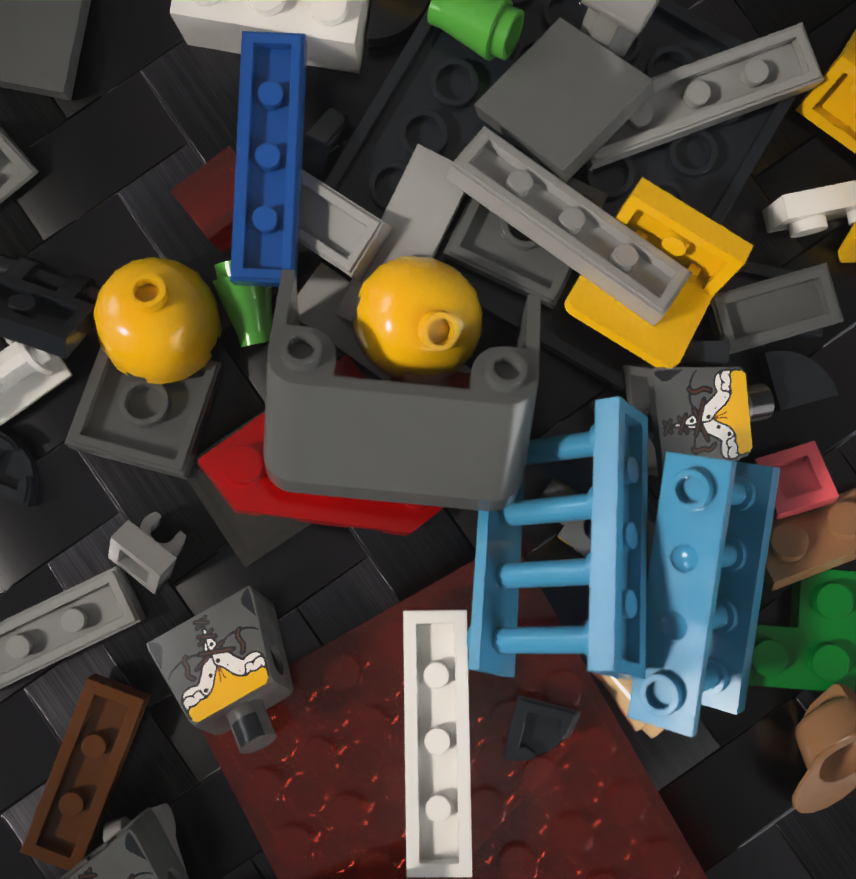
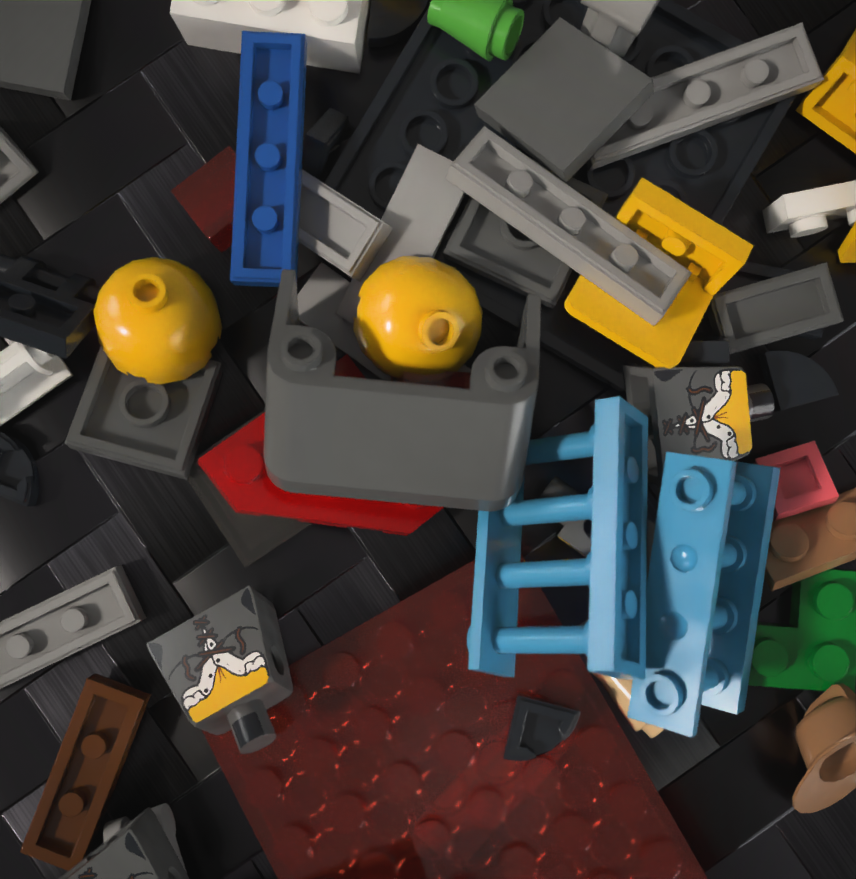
light grey tile [108,512,186,595] -> none
bright green cone [212,260,273,347] -> none
white plate [403,609,472,877] -> none

